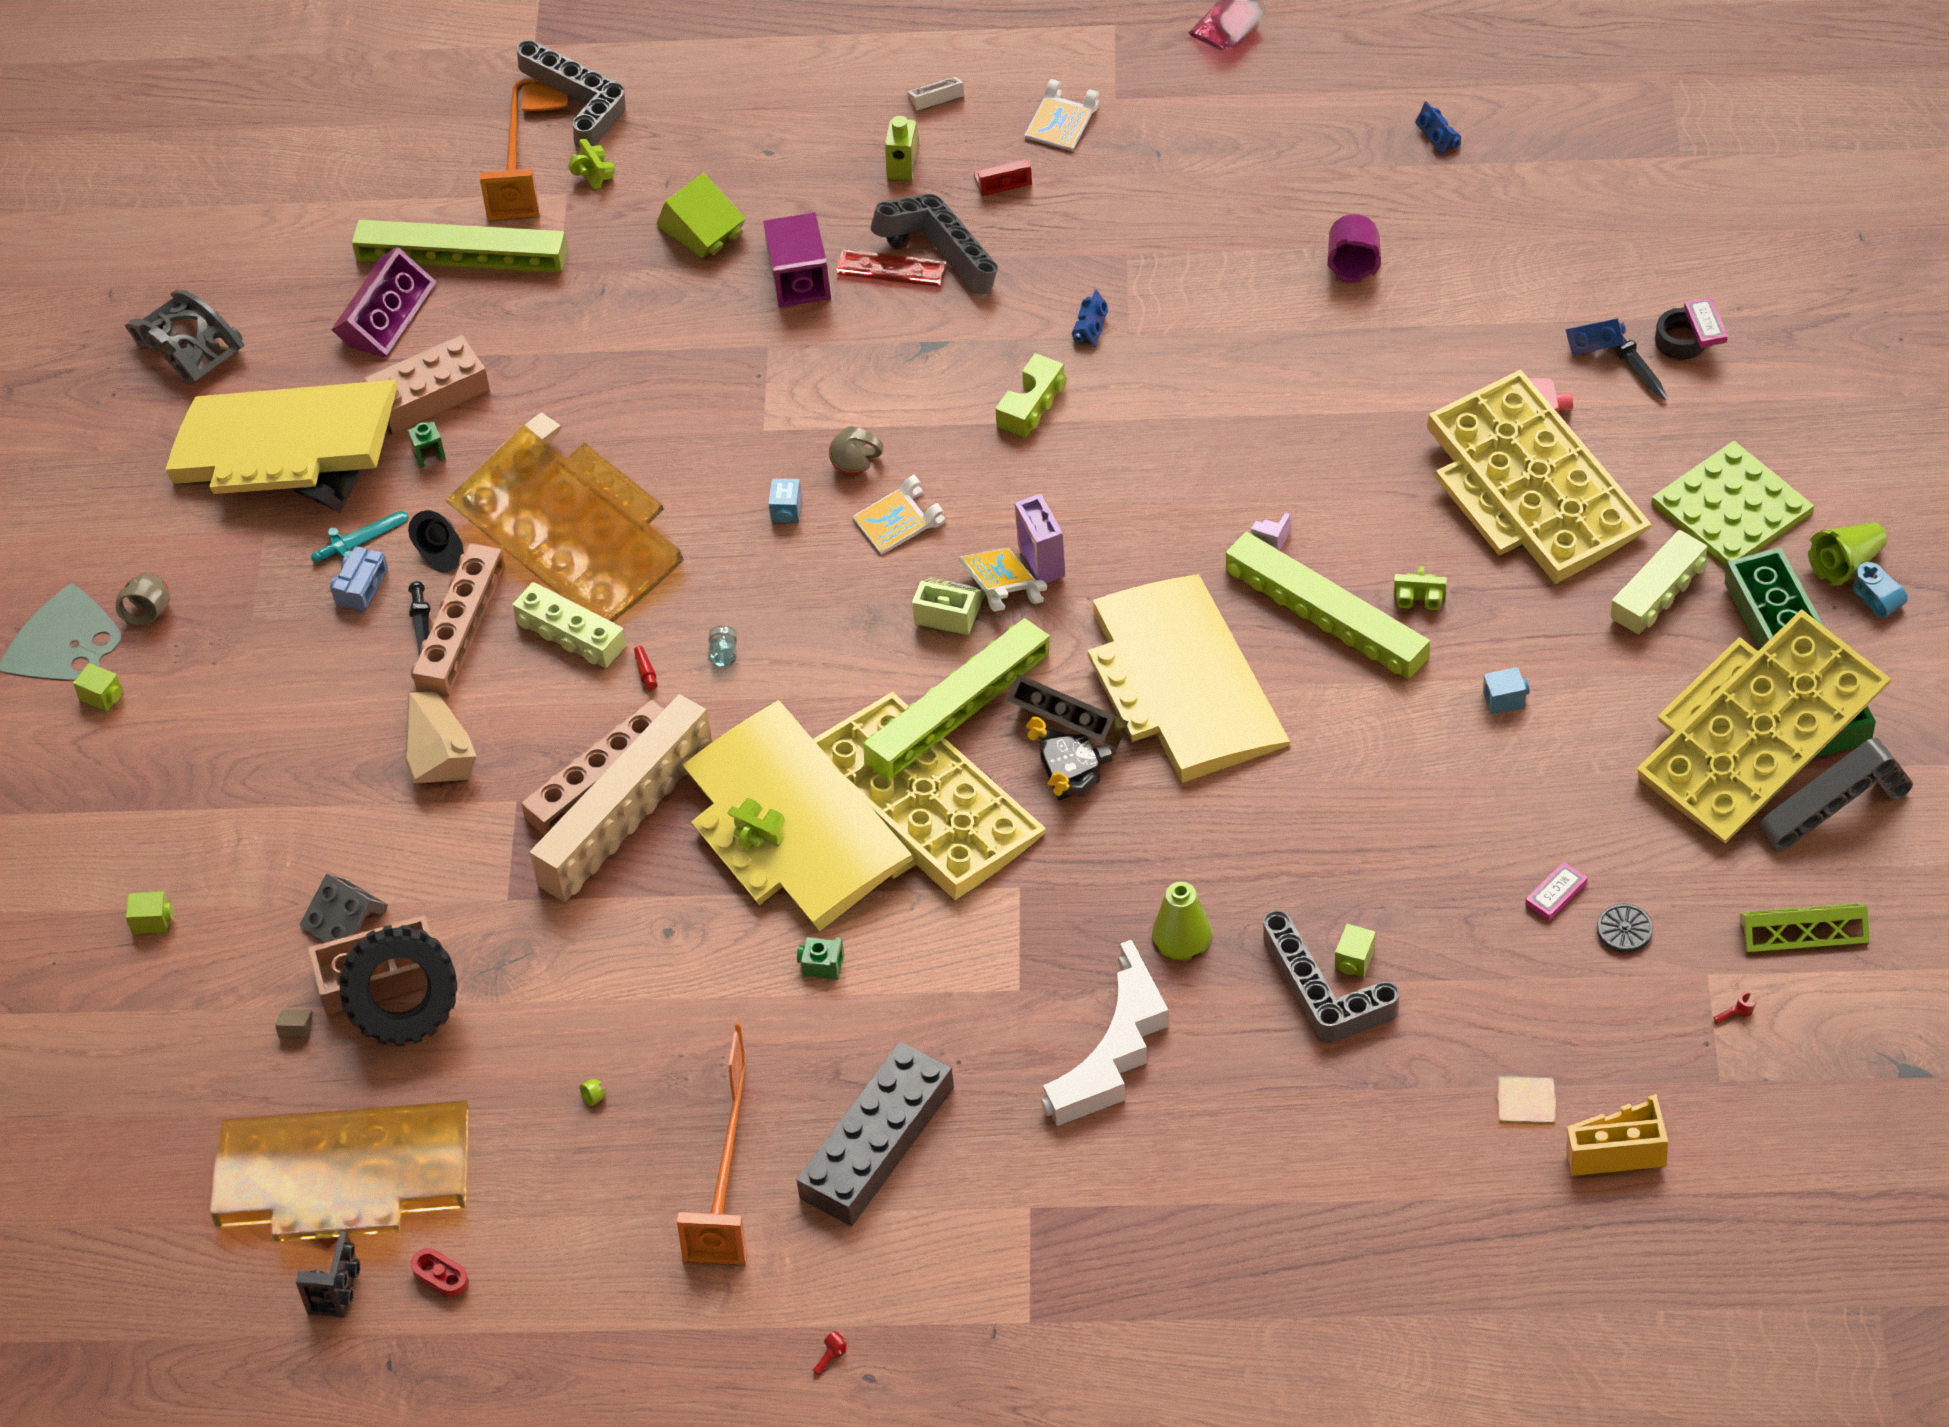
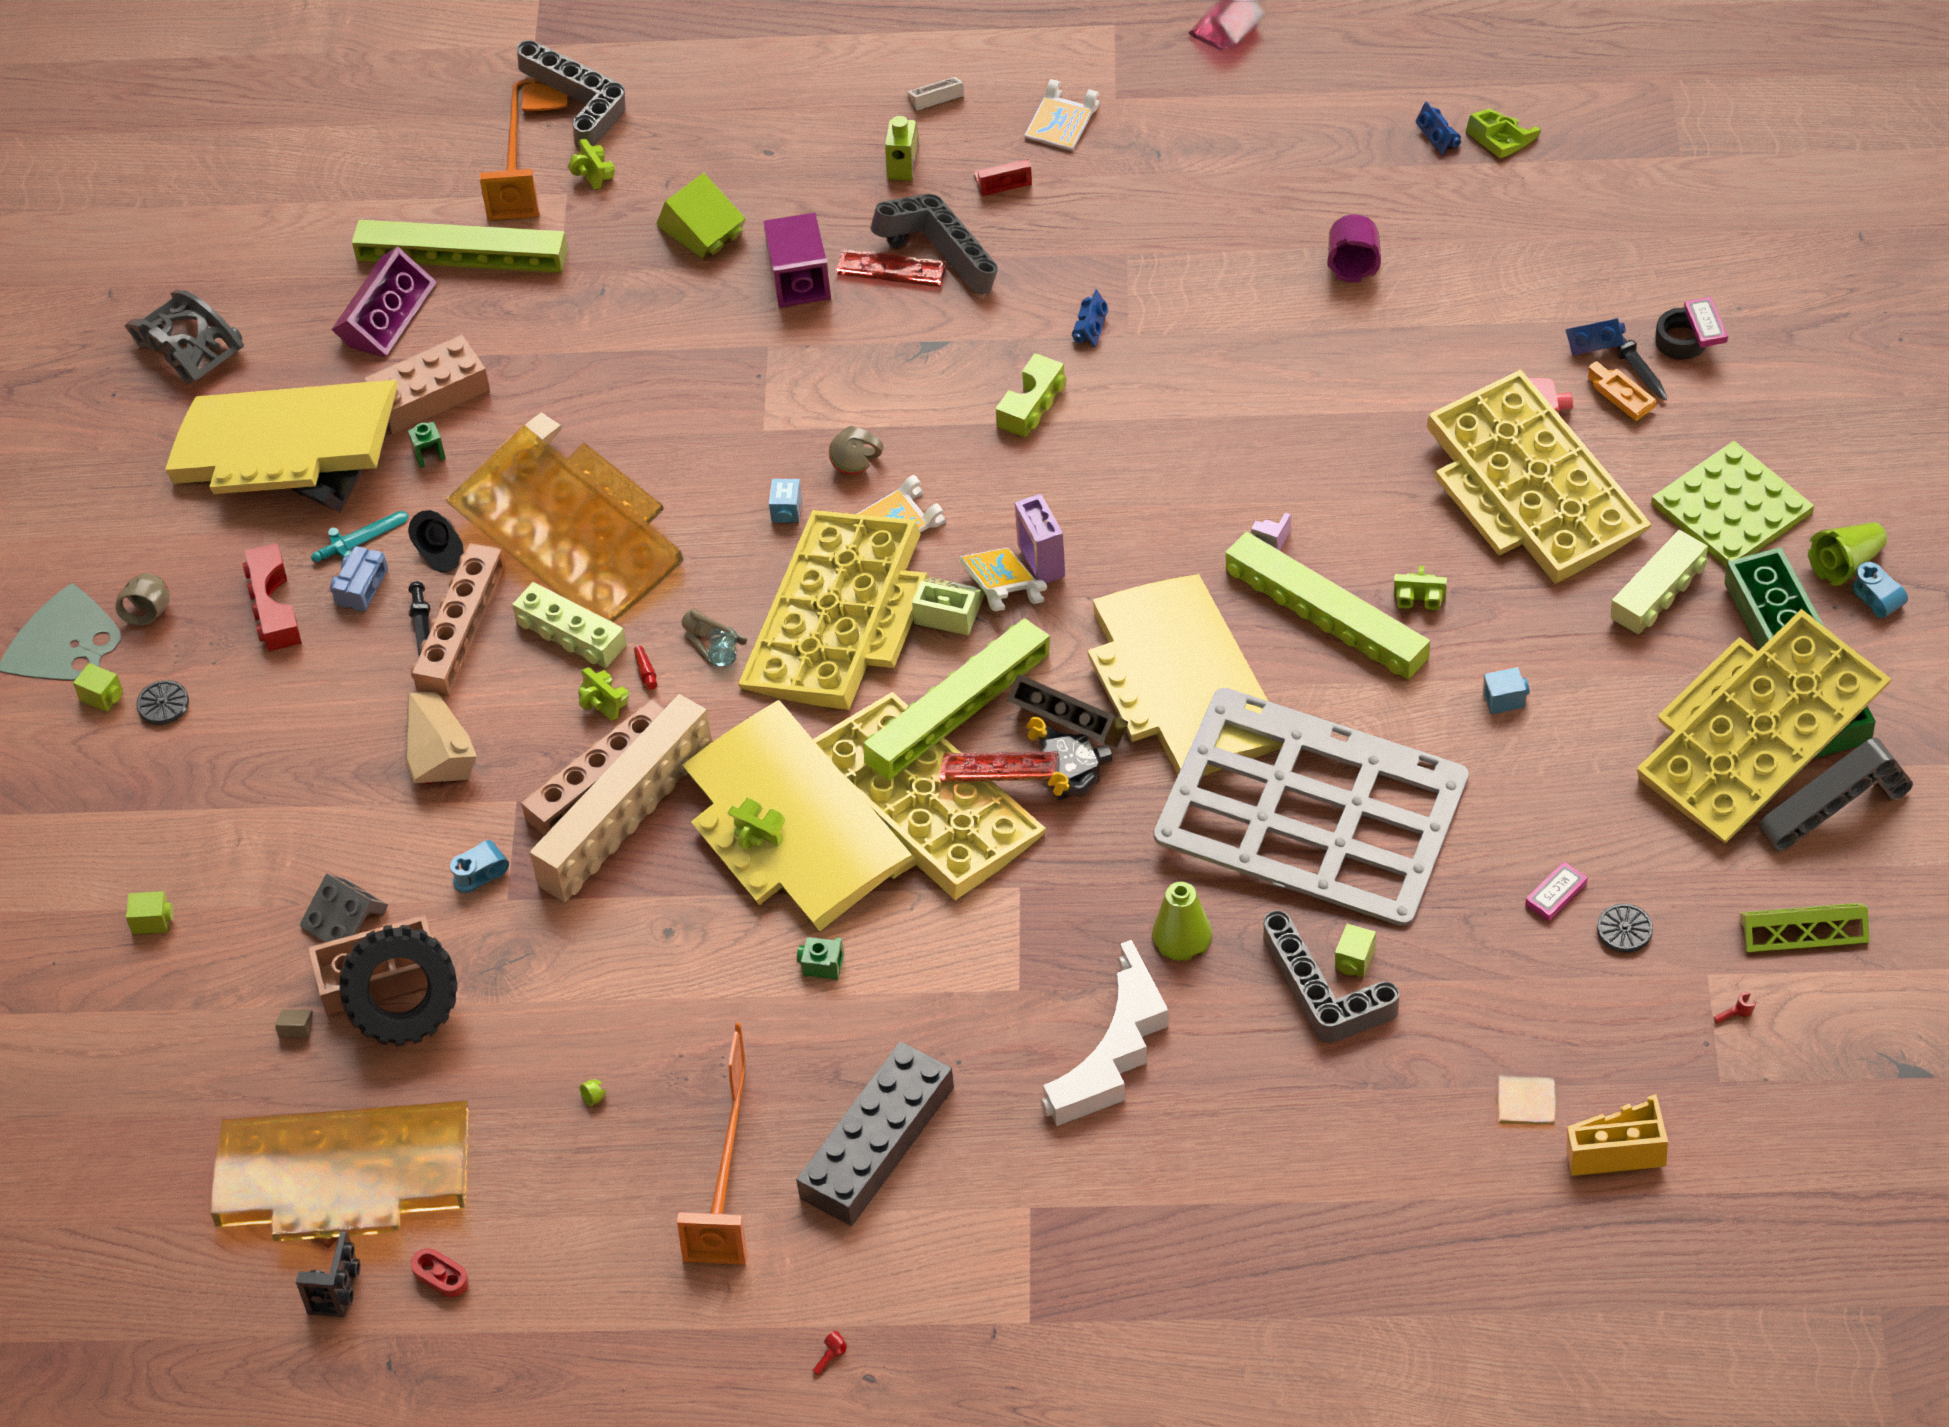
none -> wheel [137,680,189,724]
none -> arch [242,542,302,652]
none -> dark azure piece [450,840,510,893]
none -> lime hips [578,667,630,721]
none -> dark tan plant [681,608,747,663]
none -> light yellow slope [738,510,928,710]
none -> clear red tile [939,751,1060,782]
none -> door [1154,688,1469,926]
none -> lime slope [1466,109,1541,158]
none -> light orange hinge [1587,361,1657,421]

